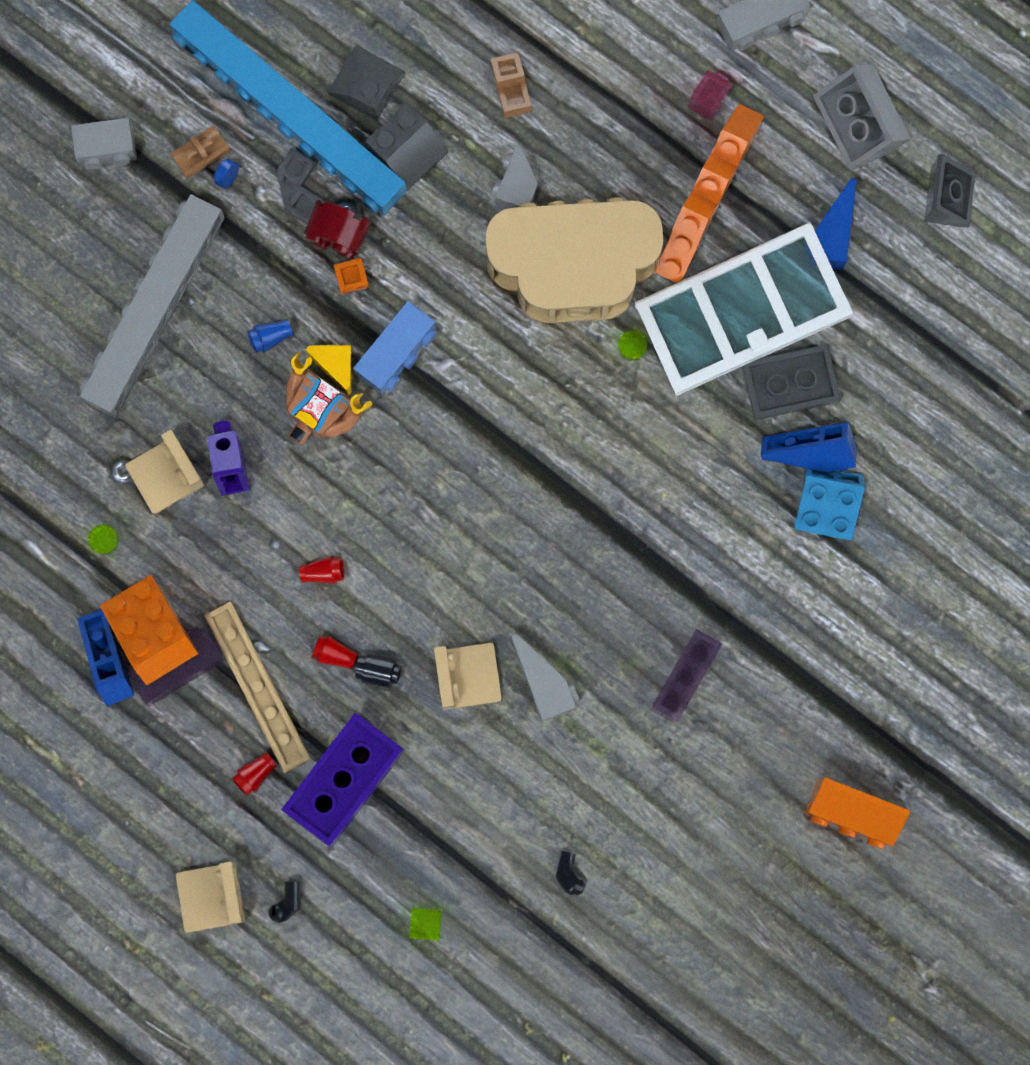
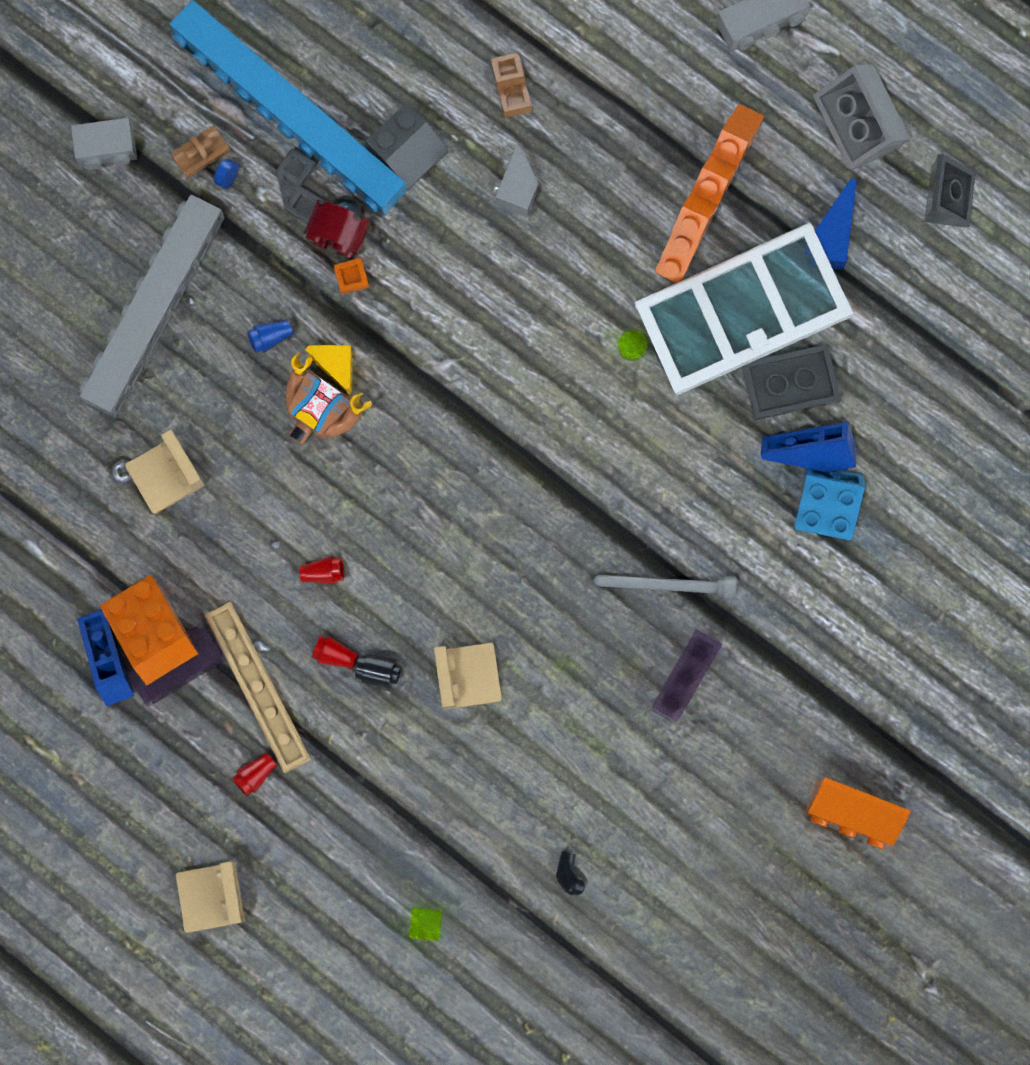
clear neon green tile [88,525,119,555] -> none
dark purple torso [207,421,250,496] -> none
black arm [268,882,300,923] -> none
dark purple brick [281,713,405,847] -> none
dark grey slope [327,45,405,121] -> none
medium blue brick [353,301,437,396] -> none
tan brick [486,197,663,323] -> none
light grey slope [511,634,579,722] -> none
clear pink brick [688,70,732,122] -> none
none -> light grey piece [594,575,736,601]

